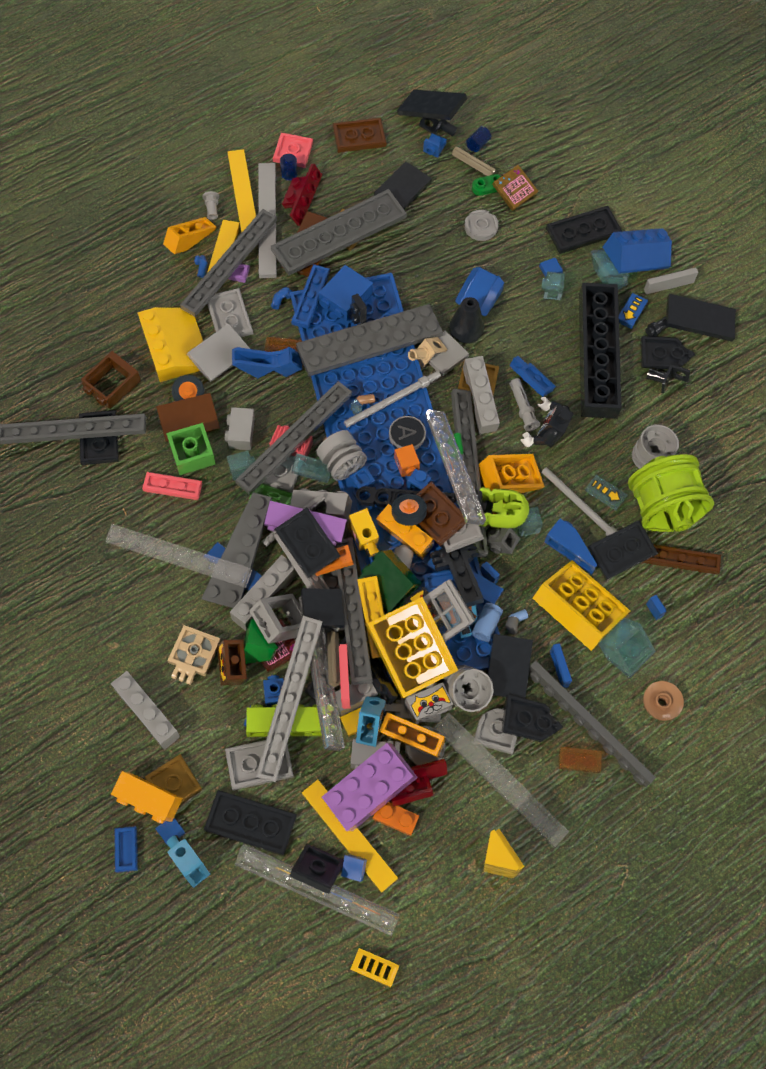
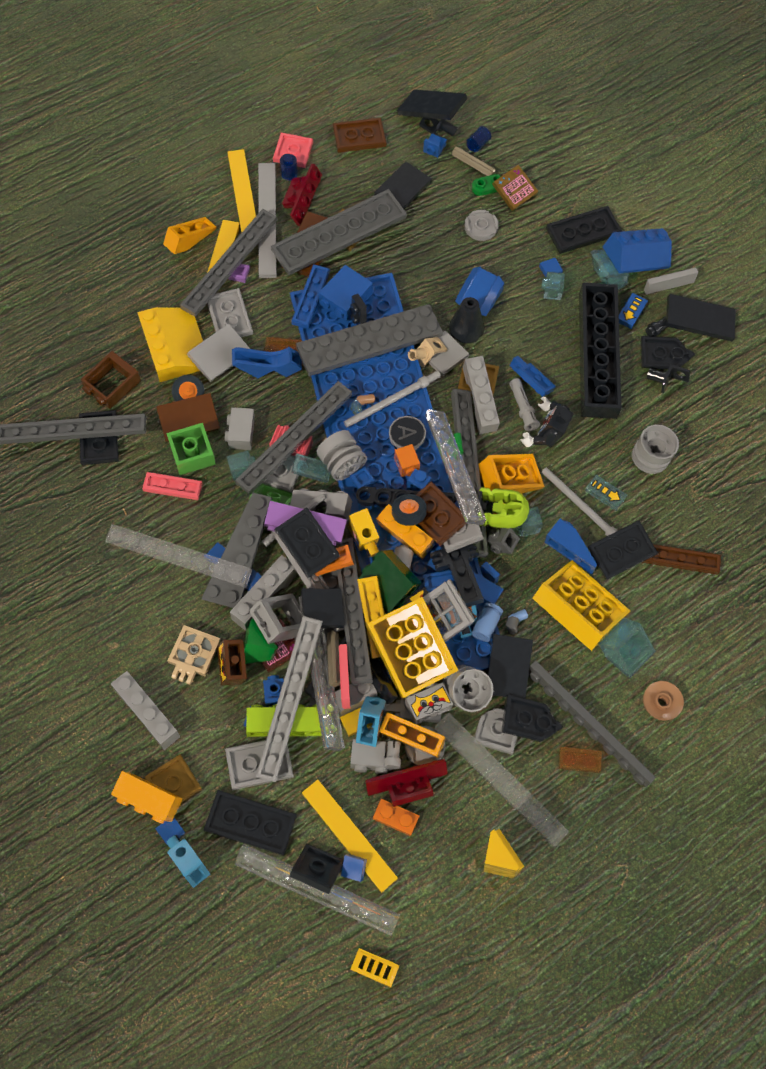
blue tile [115,826,138,873] -> none
blue arm [194,255,208,278] -> none
light grey pin [202,191,219,220] -> none
blue arm [271,287,293,310] -> none
medium lavender brick [322,743,418,831] -> none
blue tile [550,643,572,687] -> none
lime wheel [628,454,714,532] -> none
blue tile [646,595,666,621] -> none

